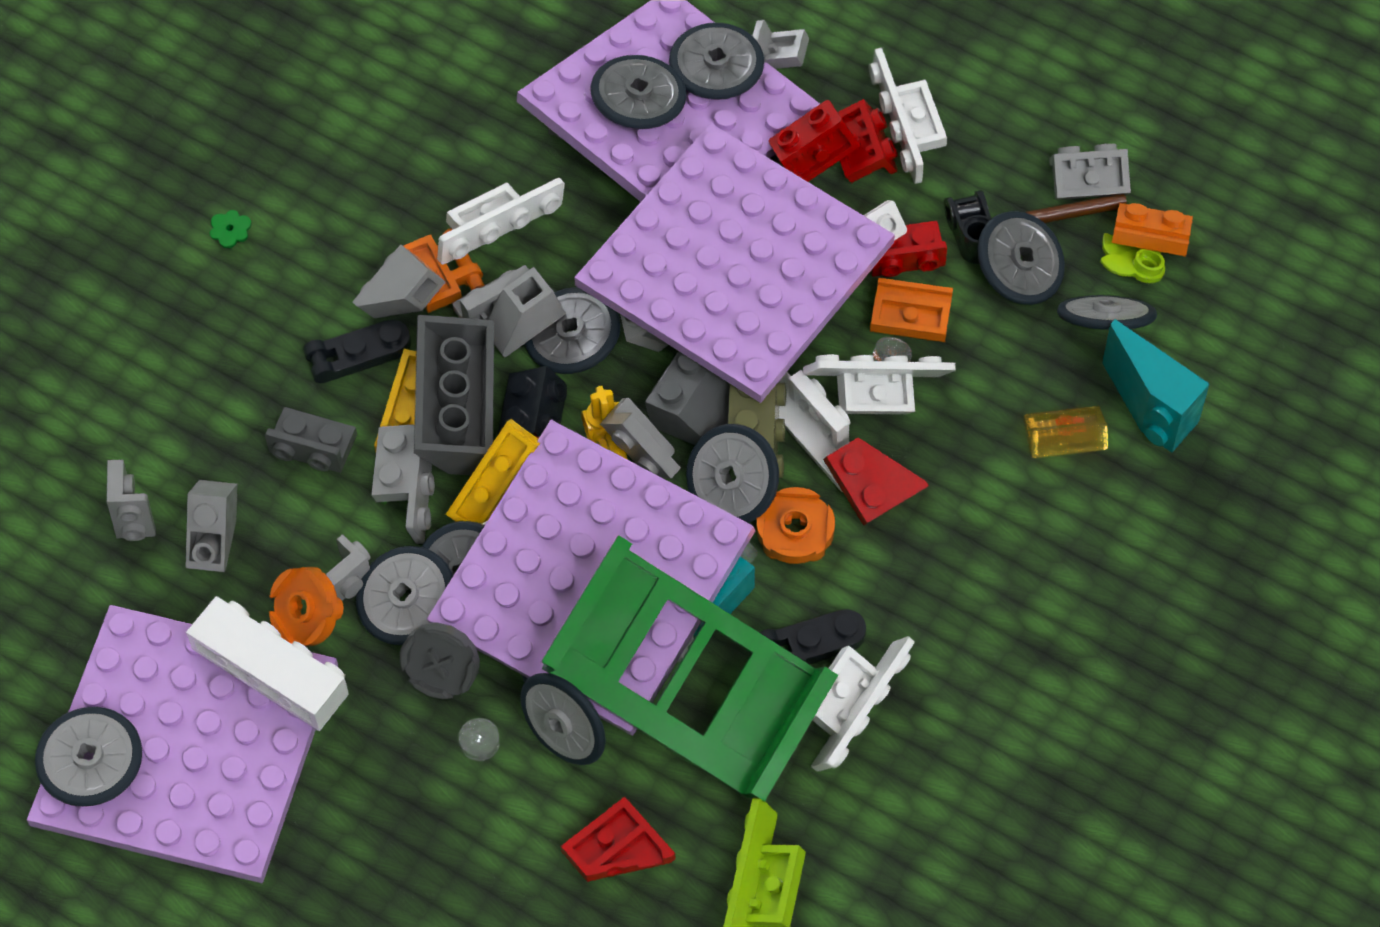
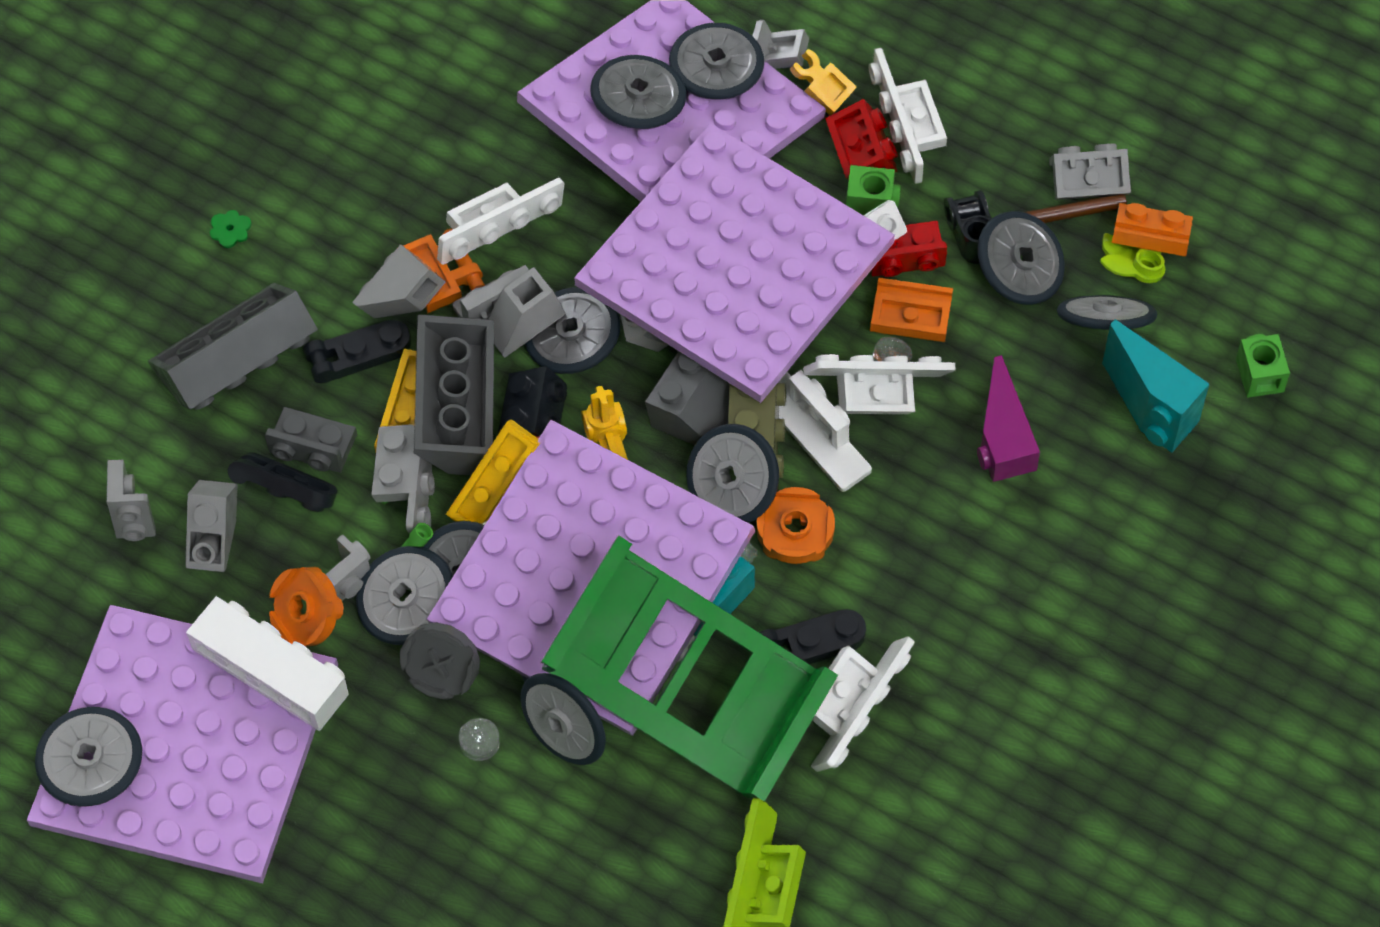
red wing [561,797,676,882] -> none
light grey bracket [600,398,681,479] -> none
red bracket [768,100,860,182] -> none
red wing [823,437,929,525] -> none
clear yellow slope [1024,406,1108,458] -> none
none -> dark grey slope [148,283,318,410]
none -> black plate [227,452,338,512]
none -> bright green piece [401,523,433,547]
none -> yellow plate [790,49,857,116]
none -> bright green brick [846,165,901,215]
none -> magenta slope [977,355,1040,482]
none -> bright green brick [1236,334,1290,398]

